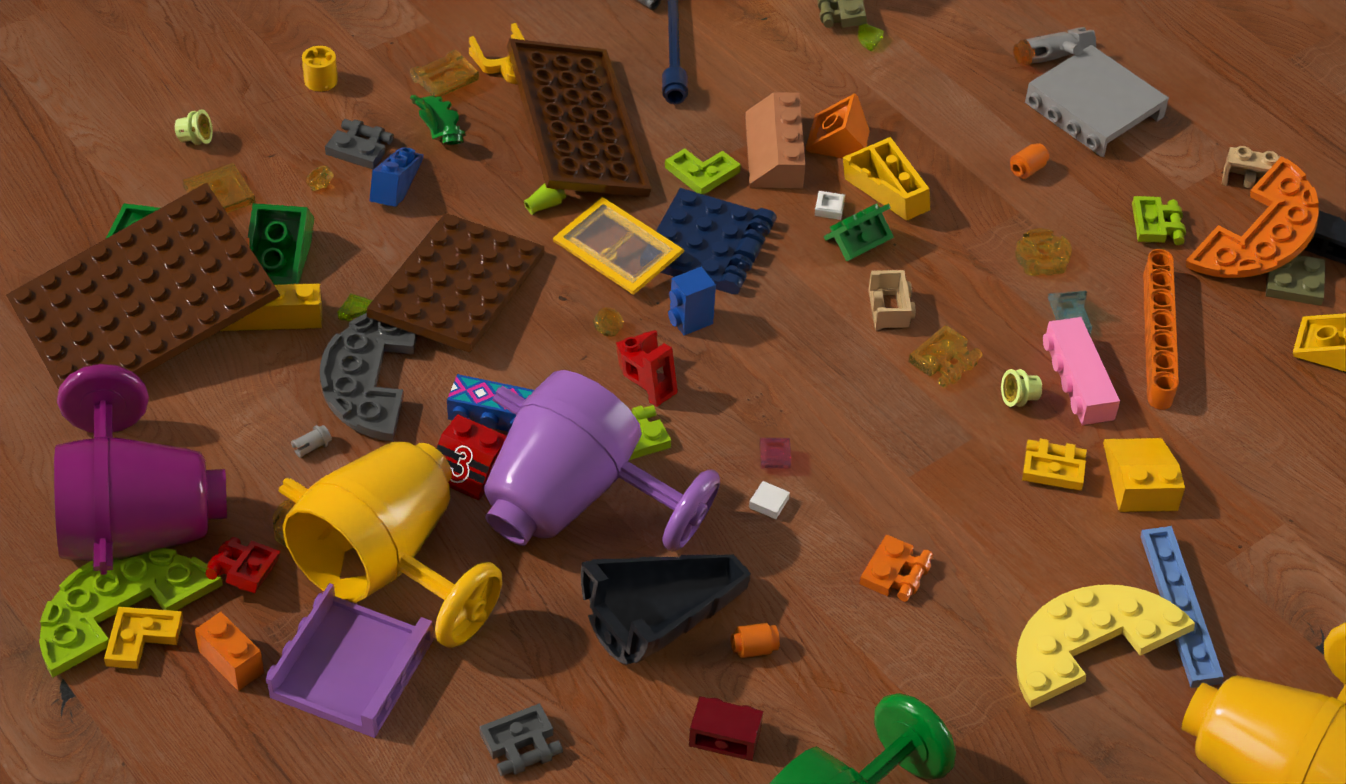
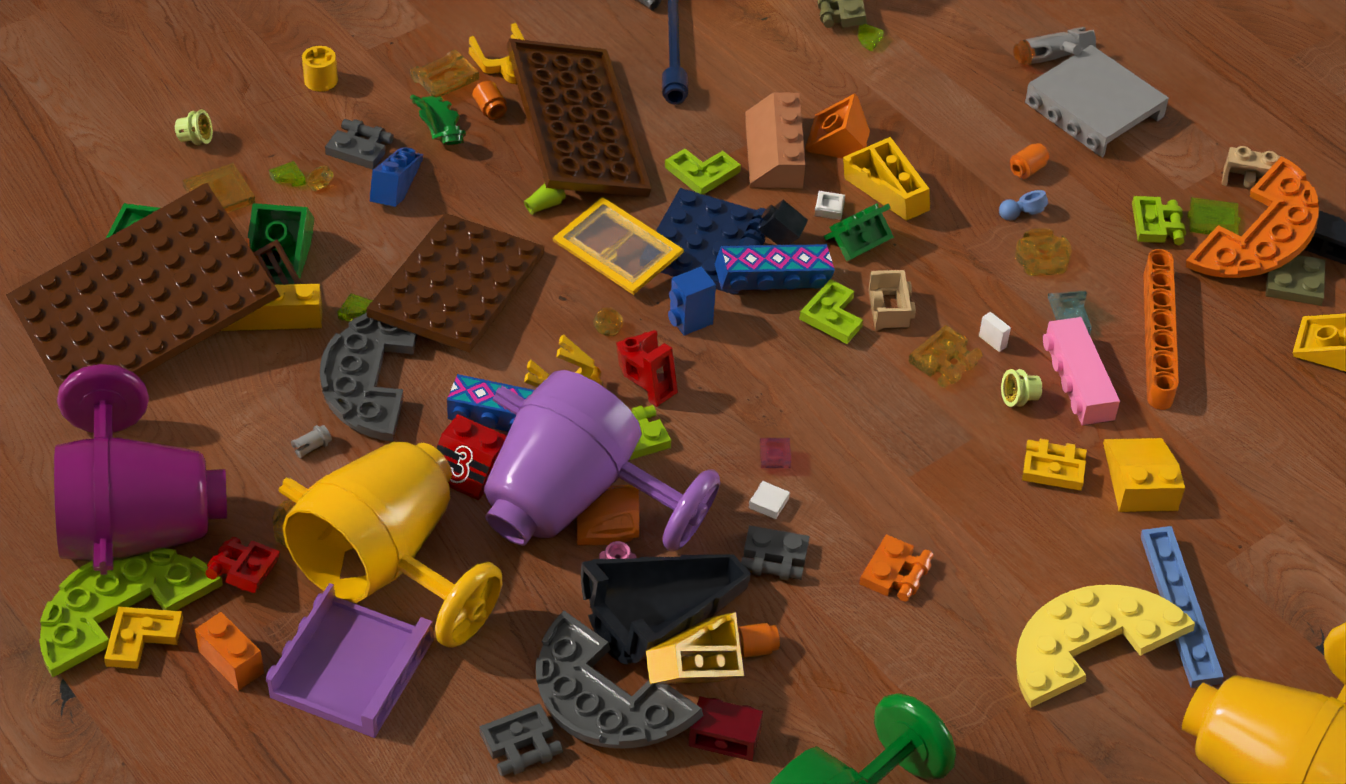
none -> reddish brown tile [253,239,302,285]
none -> clear neon green tile [269,161,306,186]
none -> orange brick [472,81,507,120]
none -> yellow piece [524,334,602,387]
none -> dark grey plate [536,611,704,749]
none -> orange slope [577,484,639,545]
none -> bright pink plate [599,541,636,559]
none -> yellow wedge [646,612,744,684]
none -> blue brick [714,244,835,291]
none -> dark grey plate [741,525,810,581]
none -> black brick [759,199,808,245]
none -> lime plate [799,279,863,344]
none -> white tile [979,312,1011,352]
none -> medium blue plate [999,190,1049,221]
none -> clear neon green piece [1187,197,1241,235]

